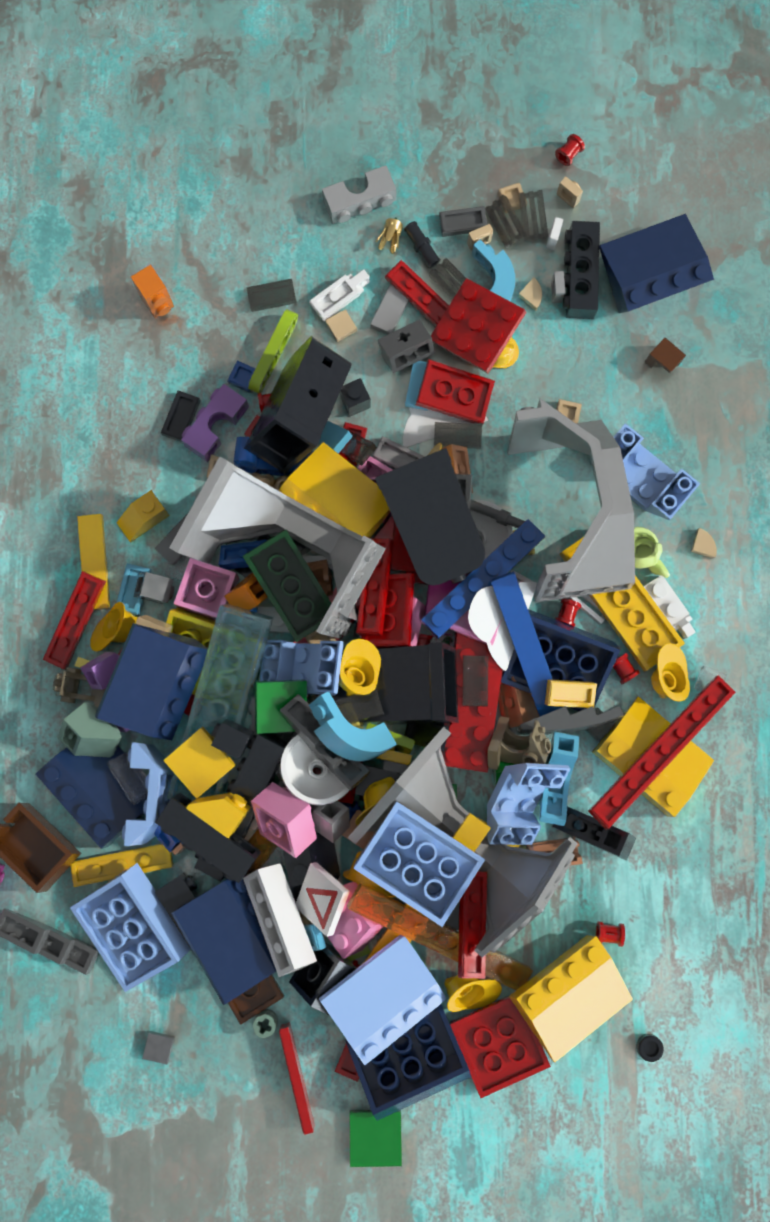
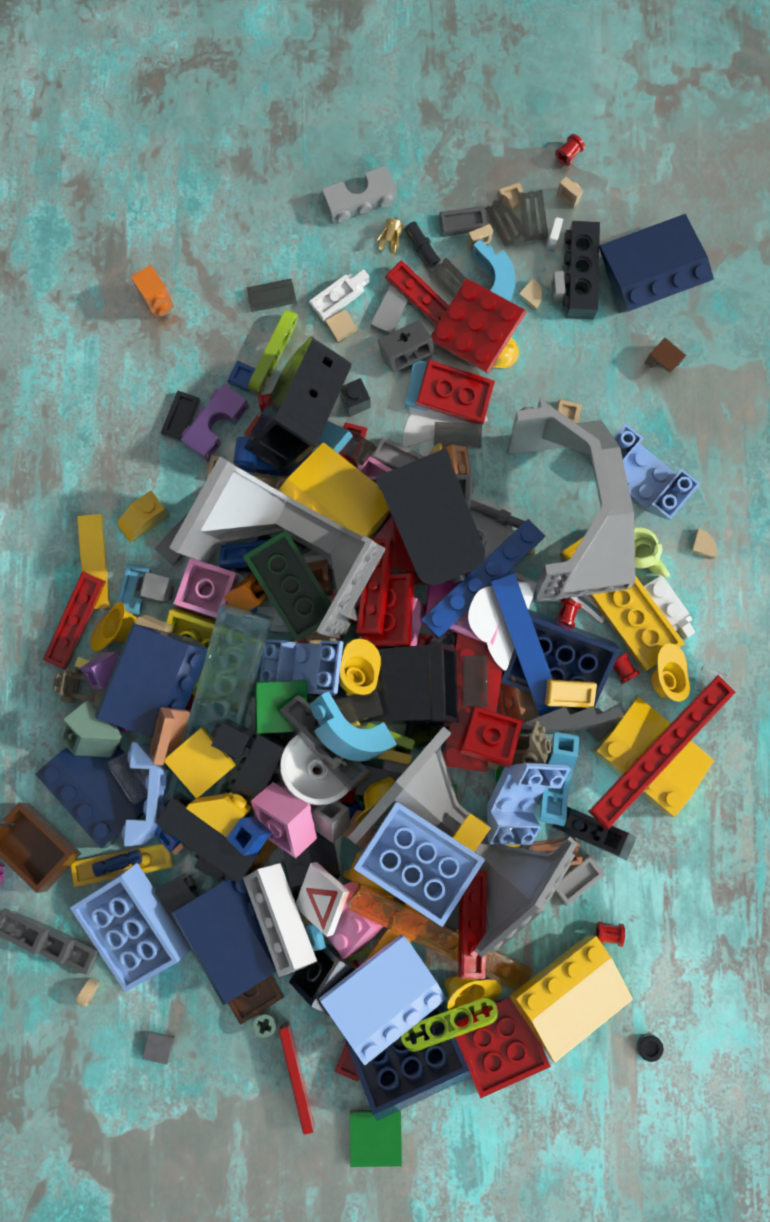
none -> tan tile [75,977,100,1007]
none -> dark blue axle [92,849,143,877]
none -> nougat panel [149,707,190,765]
none -> blue brick [226,816,272,856]
none -> lime beam [401,998,498,1052]
none -> red tile [461,706,523,768]
none -> light grey tile [555,854,605,906]

